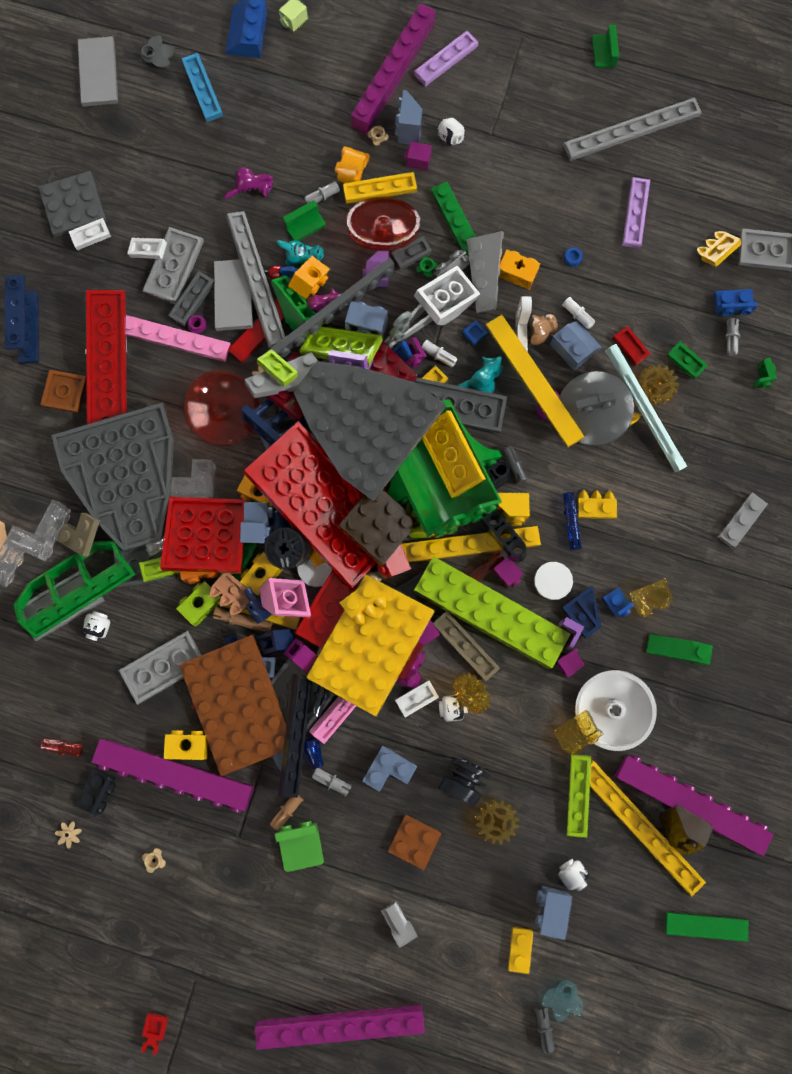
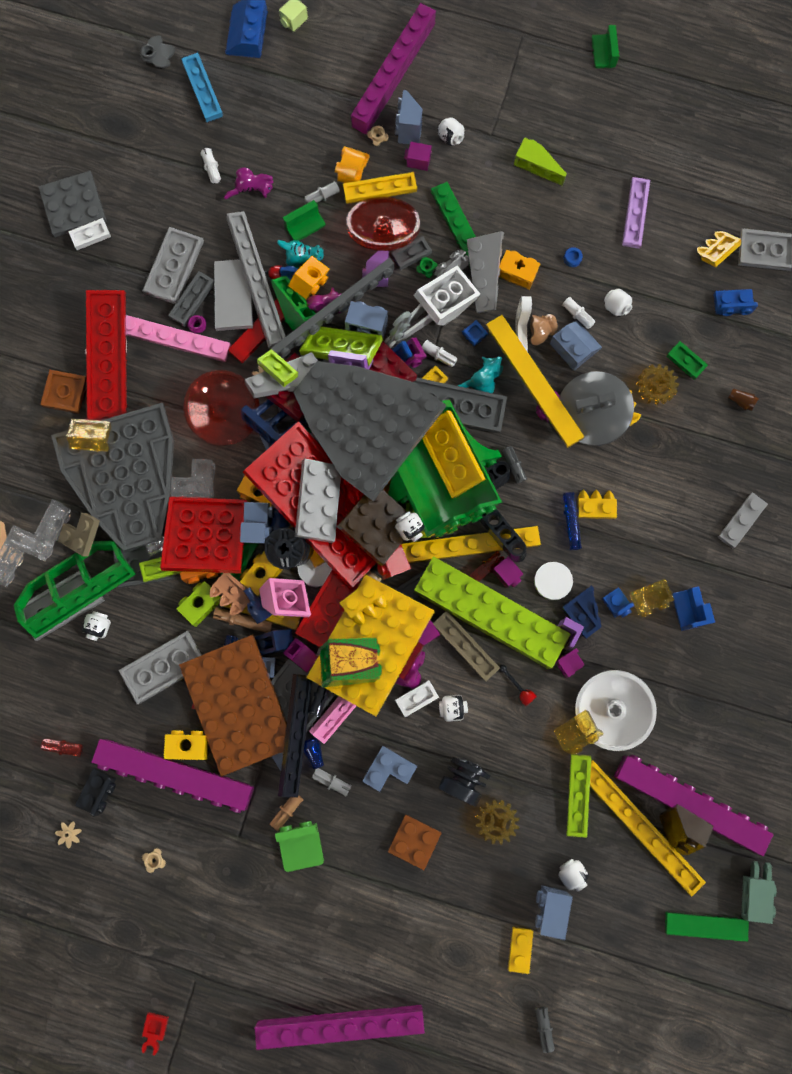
dark blue fence [5,275,39,364] -> none
light grey tile [78,36,118,107] -> none
white plate [127,238,167,259] -> none
light grey piece [381,902,418,948] -> none
lavender tile [414,31,478,87] -> none
clear yellow gear [452,672,491,715] -> none
yellow slope [496,493,530,527] -> none
clear light blue plate [542,980,584,1023] -> none
light grey tile [563,98,702,161] -> none
light aqua piece [605,344,687,473] -> none
red tile [612,326,650,366] -> none
green slope [646,634,713,666] -> none
light grey axle [725,318,740,356] -> none
green bracket [752,358,777,389] -> none
none -> clear yellow bracket [66,419,112,451]
none -> white axle [201,148,221,184]
none -> light grey plate [295,459,341,543]
none -> slope [319,638,382,687]
none -> white head [395,511,425,542]
none -> hinge [499,665,537,707]
none -> lime slope [514,137,567,186]
none -> white head [604,289,632,317]
none -> blue panel [672,586,715,631]
none -> reddish brown cone [729,388,759,411]
none -> sand green hinge [741,861,777,924]

